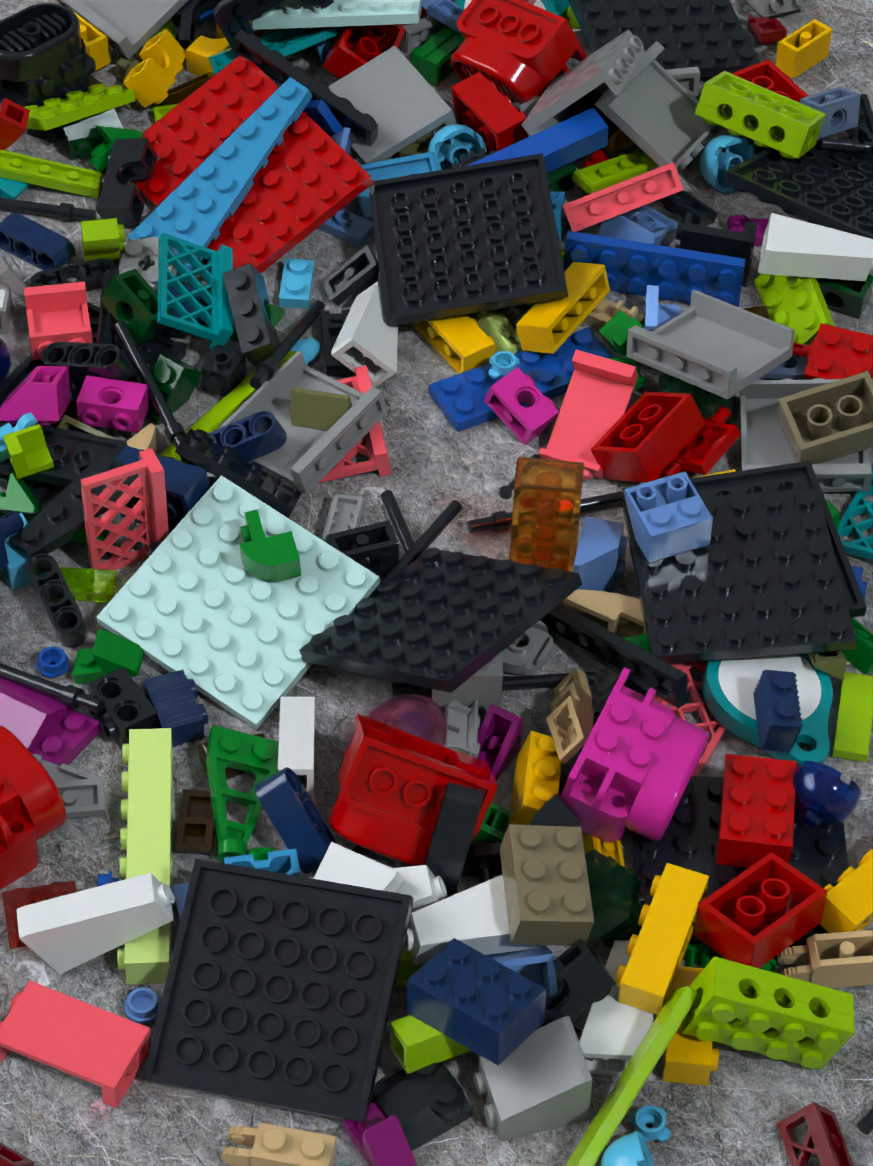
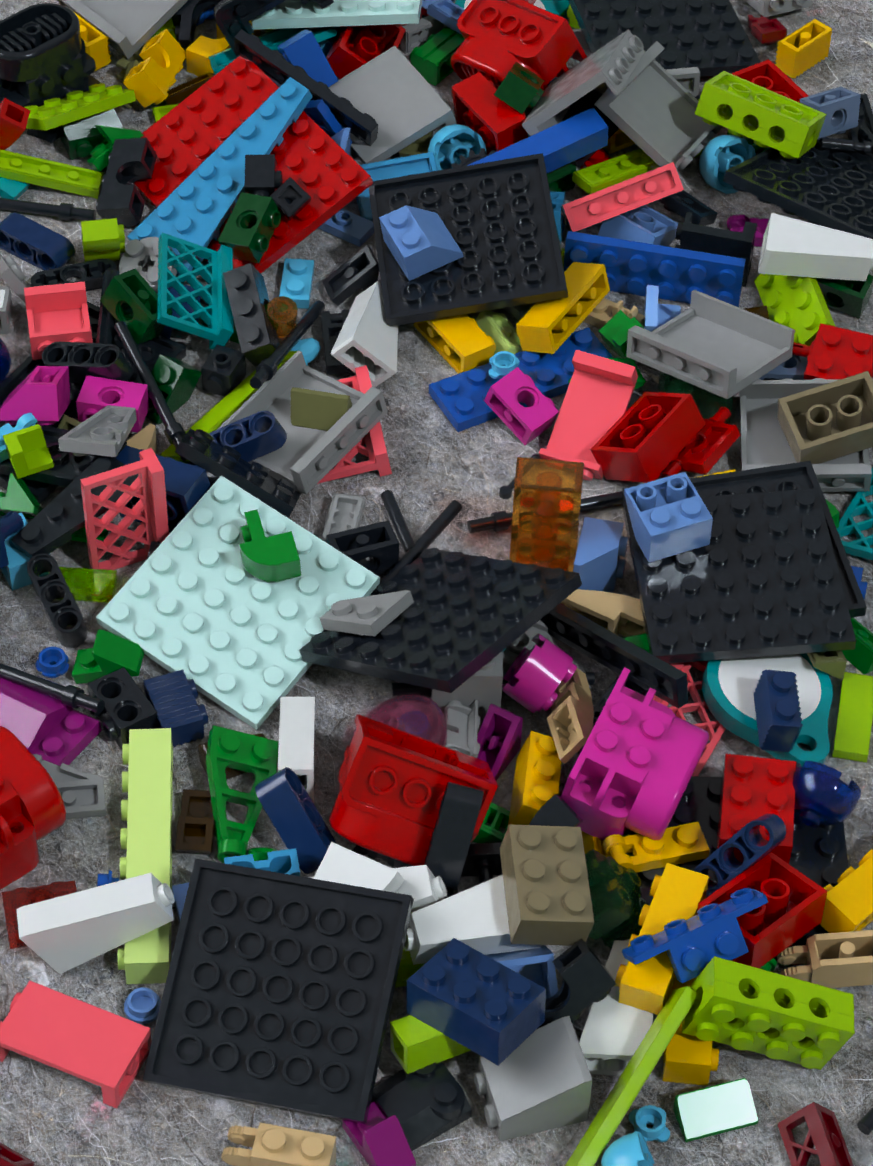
none -> light grey wing [58,405,137,457]
none -> dark green brick [218,192,282,263]
none -> black brick [244,154,283,197]
none -> clear orange brick [267,296,298,338]
none -> black tile [269,177,311,220]
none -> blue brick [277,29,338,87]
none -> light grey wing [320,590,414,637]
none -> medium blue slope [379,205,463,281]
none -> dark green brick [494,62,544,114]
none -> dark pink brick [502,633,577,713]
none -> yellow plate [603,822,710,876]
none -> blue bracket [622,888,768,983]
none -> slope [673,1078,758,1142]
none -> dark blue beam [693,814,786,896]

